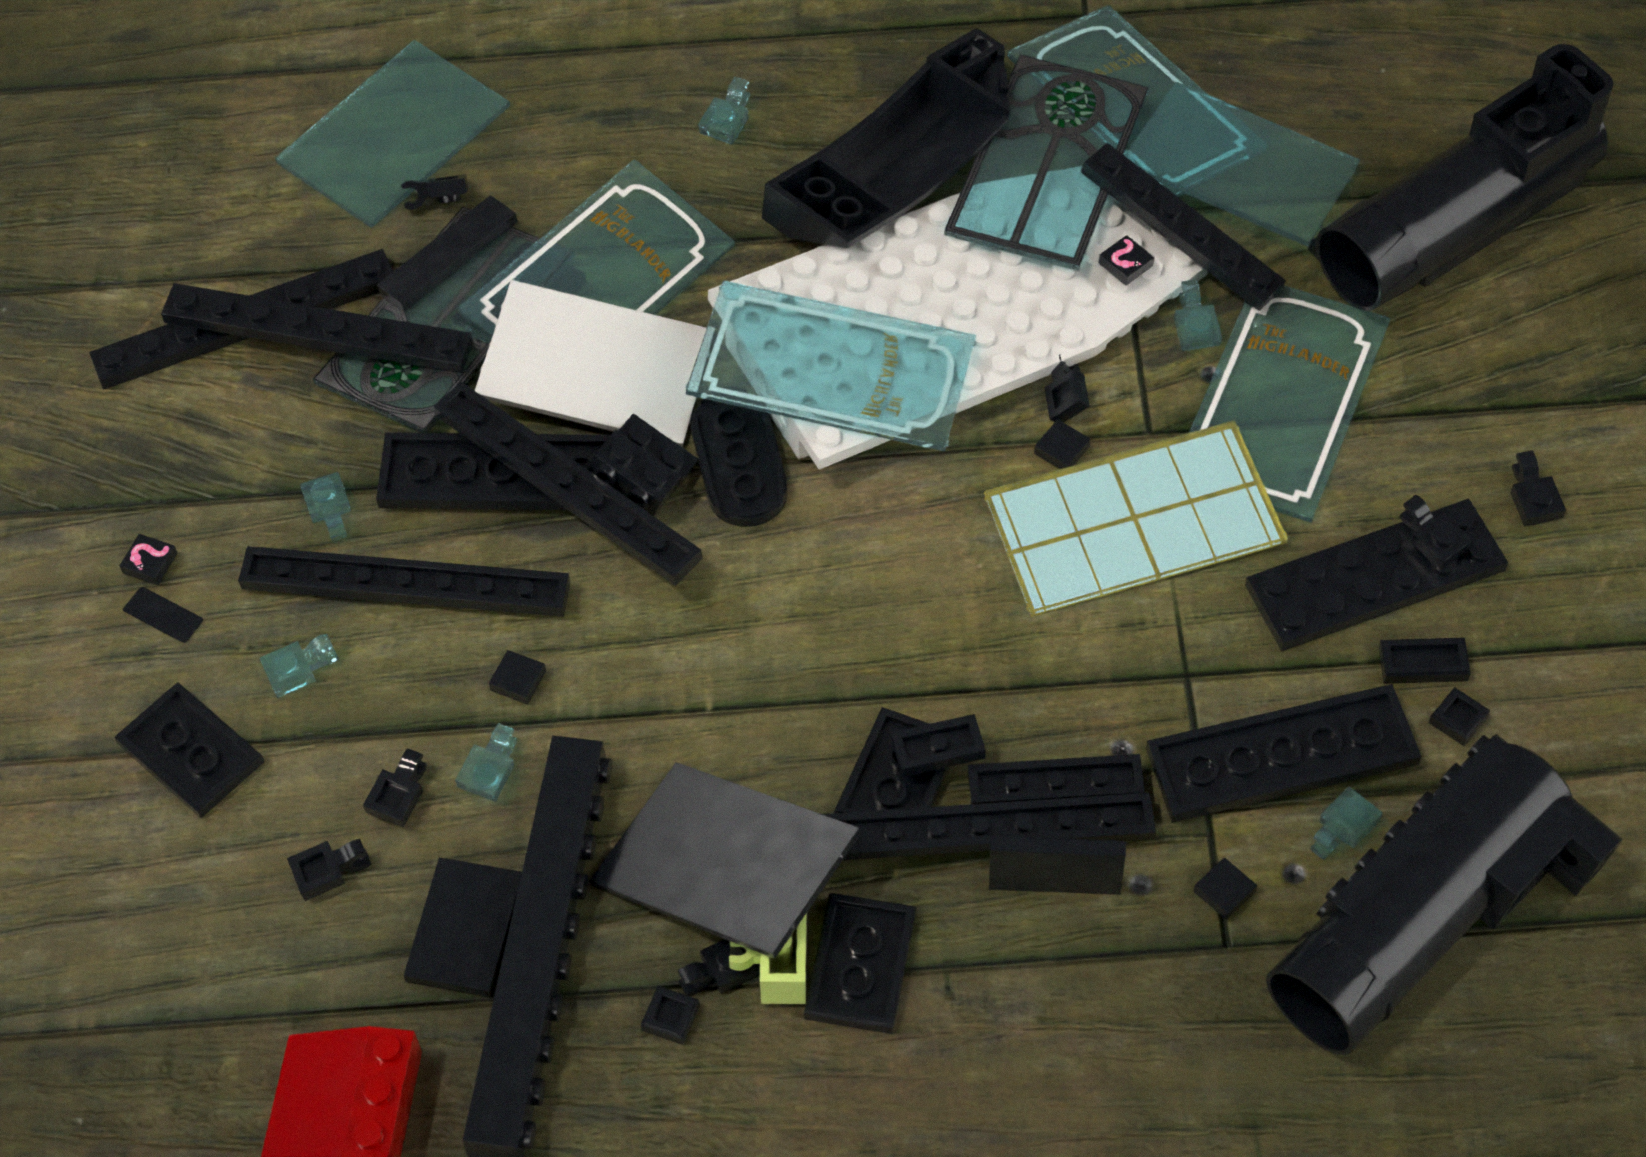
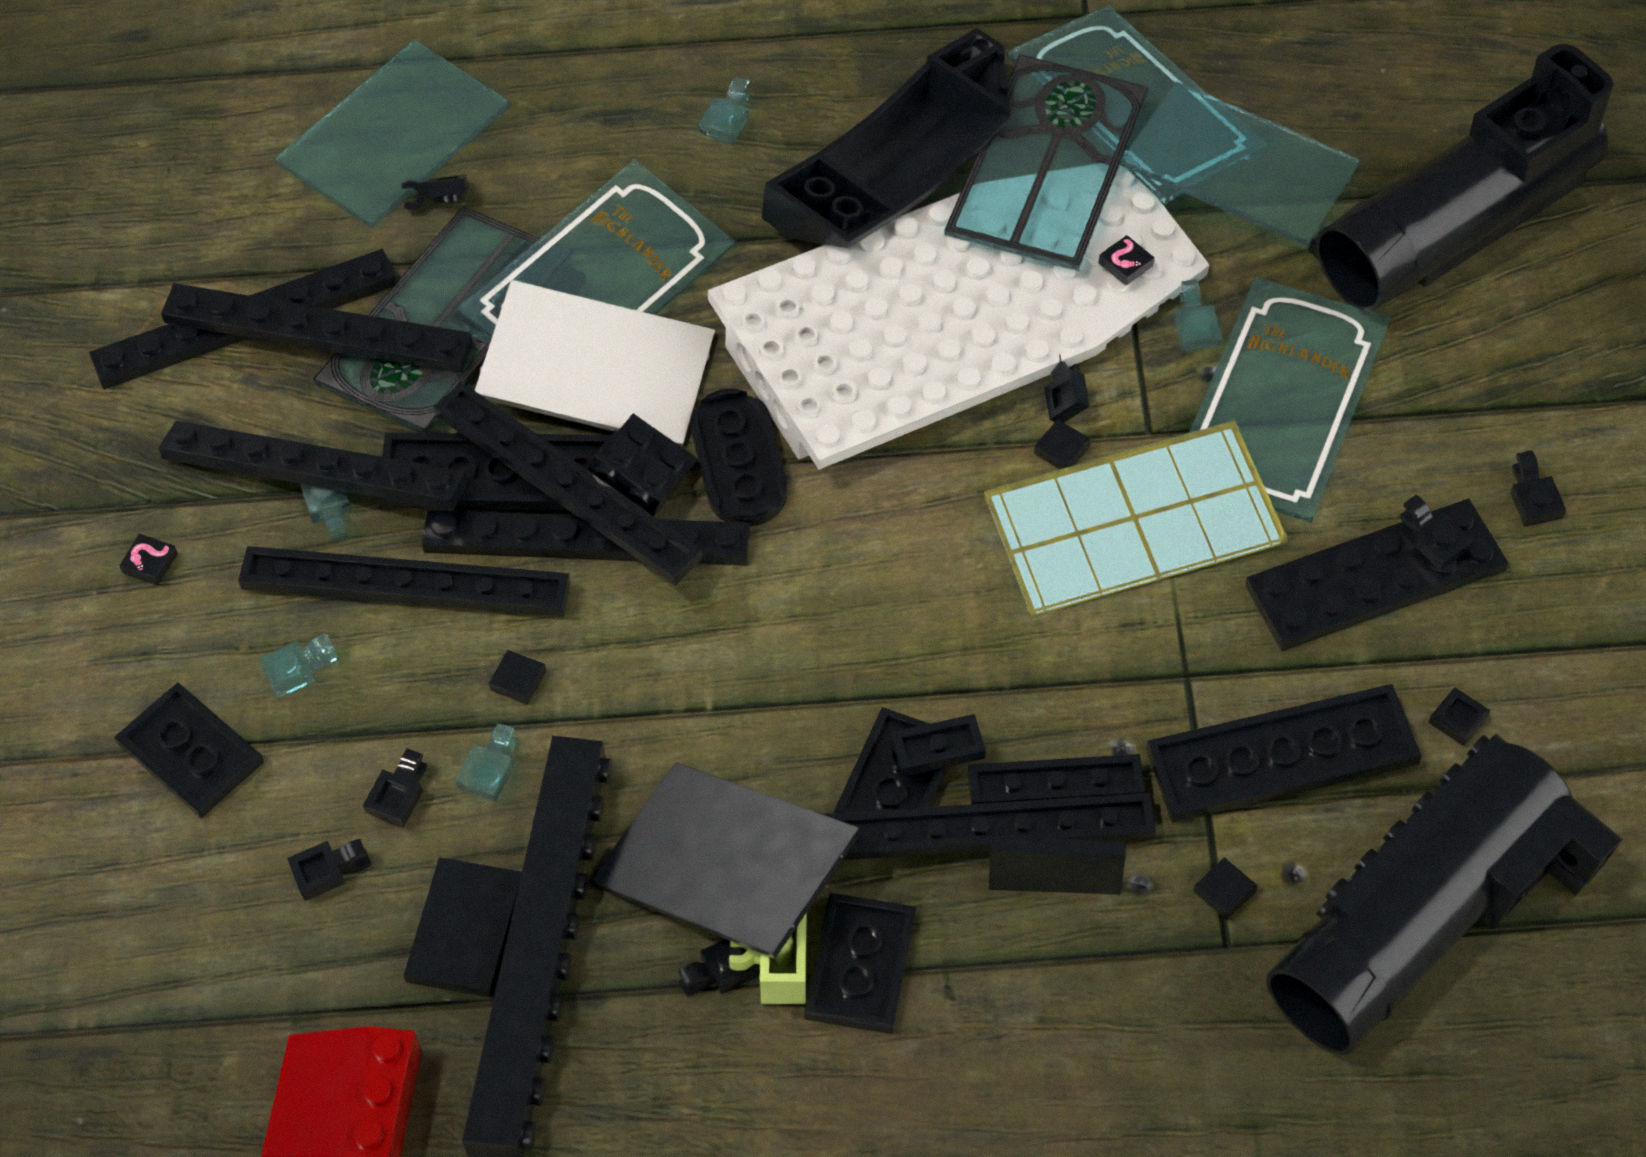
black sticker [123,587,203,643] -> none
black tile [377,195,518,312] -> none
black tile [640,986,700,1045] -> none
clear light blue piece [686,280,976,452] -> none
black plate [1081,142,1286,311] -> none
clear light blue plate [1310,787,1383,860] -> none
black tile [1379,637,1471,684] -> none
none -> black plate [158,421,468,511]
none -> black plate [422,510,750,566]

